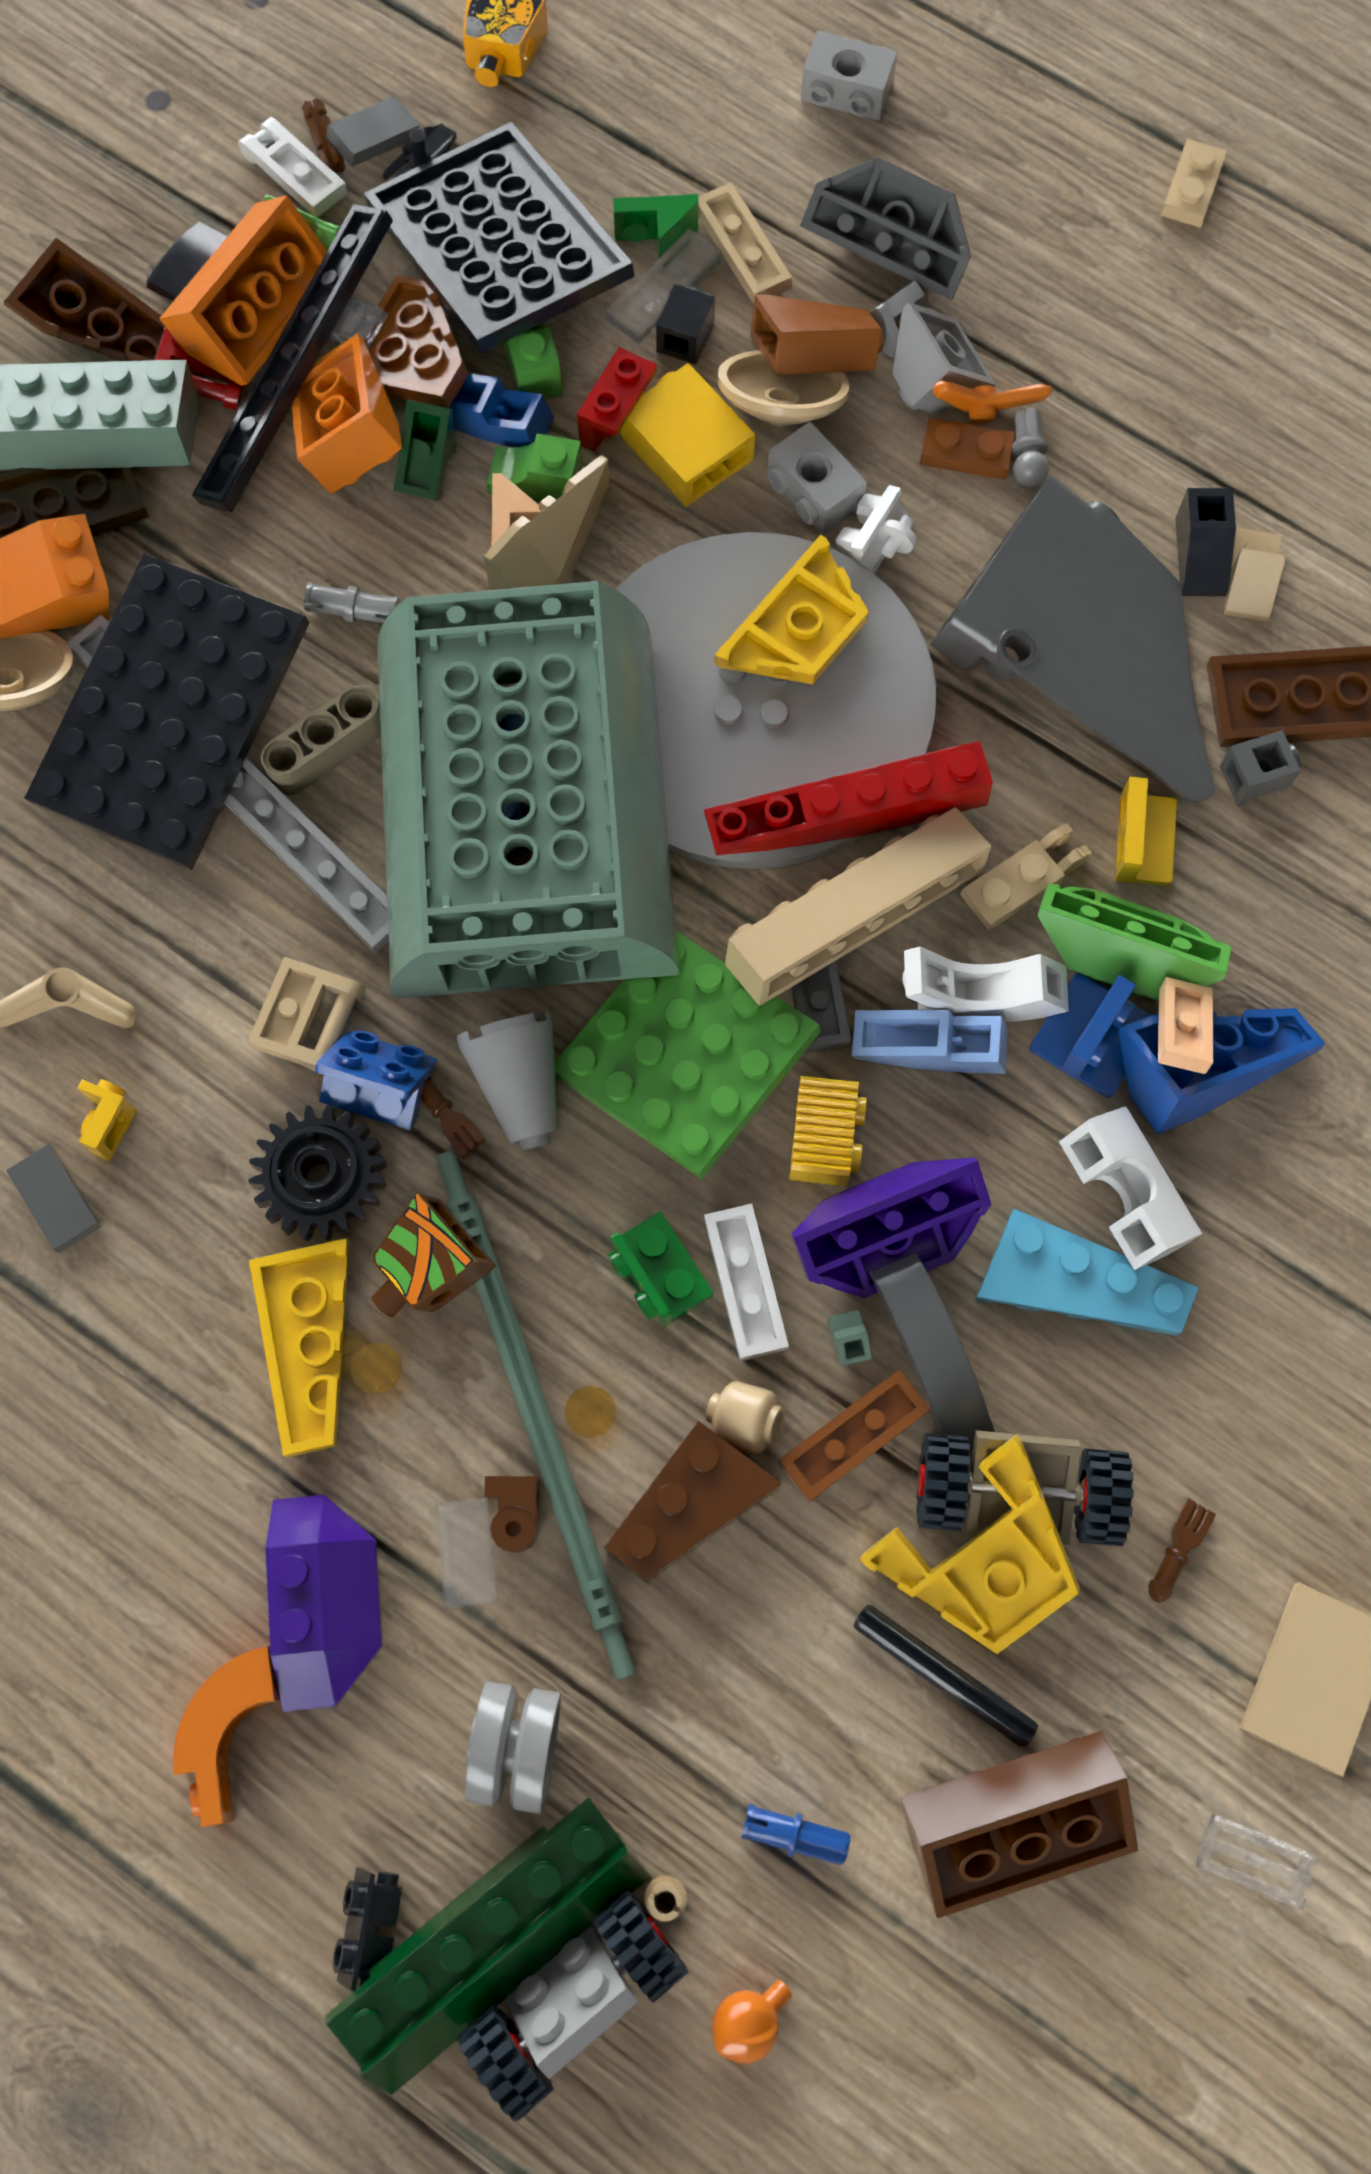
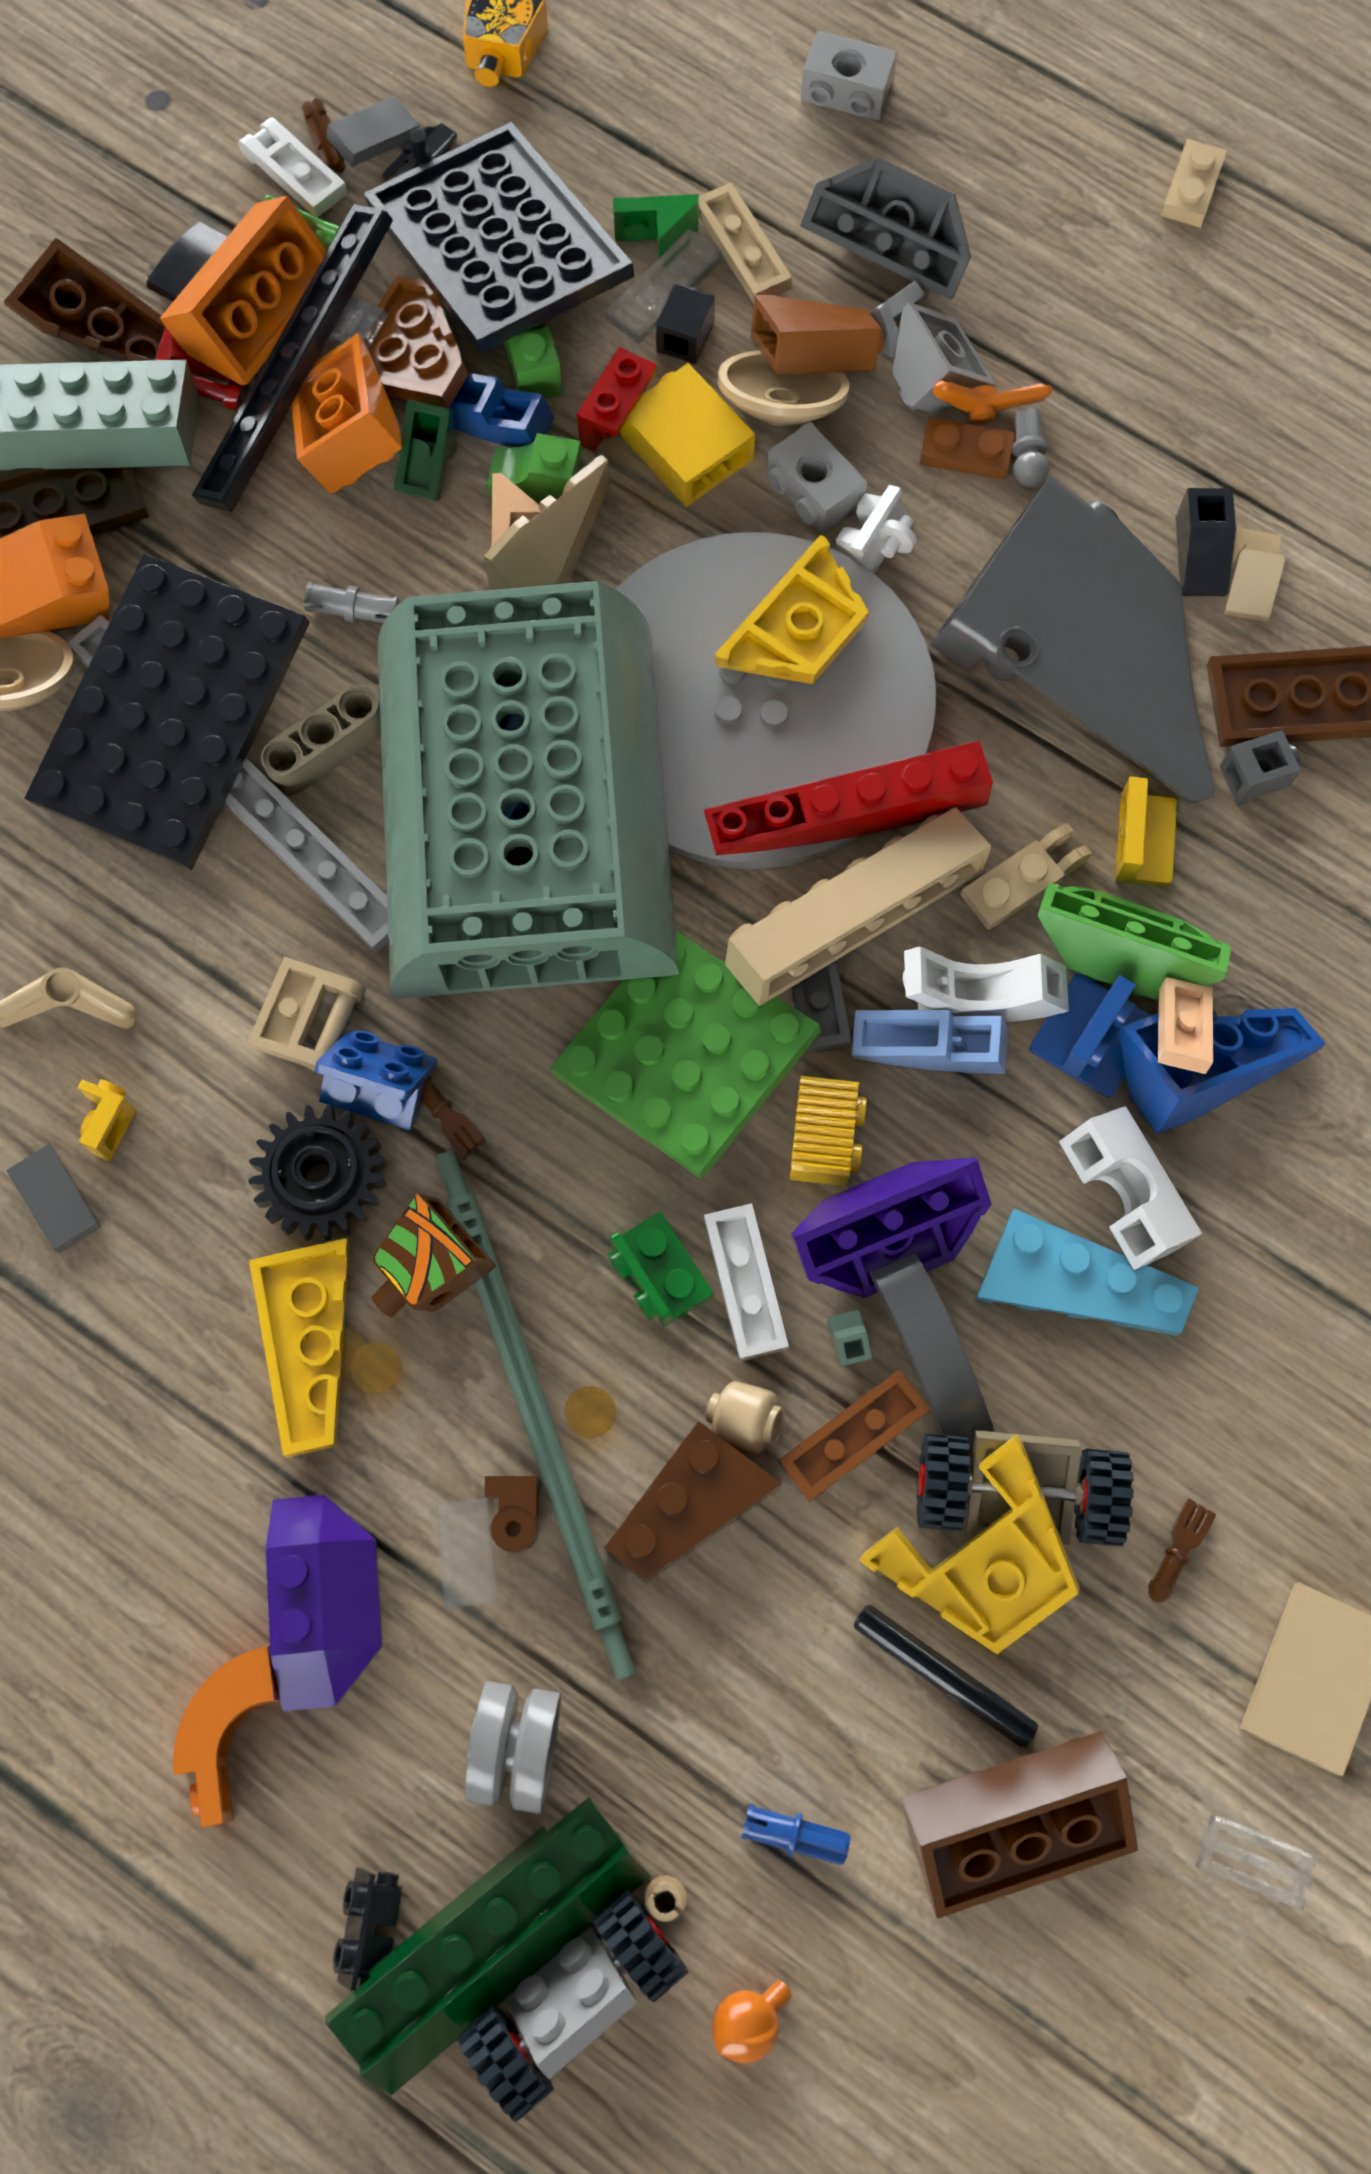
light grey cone [457,1012,558,1151] -> none

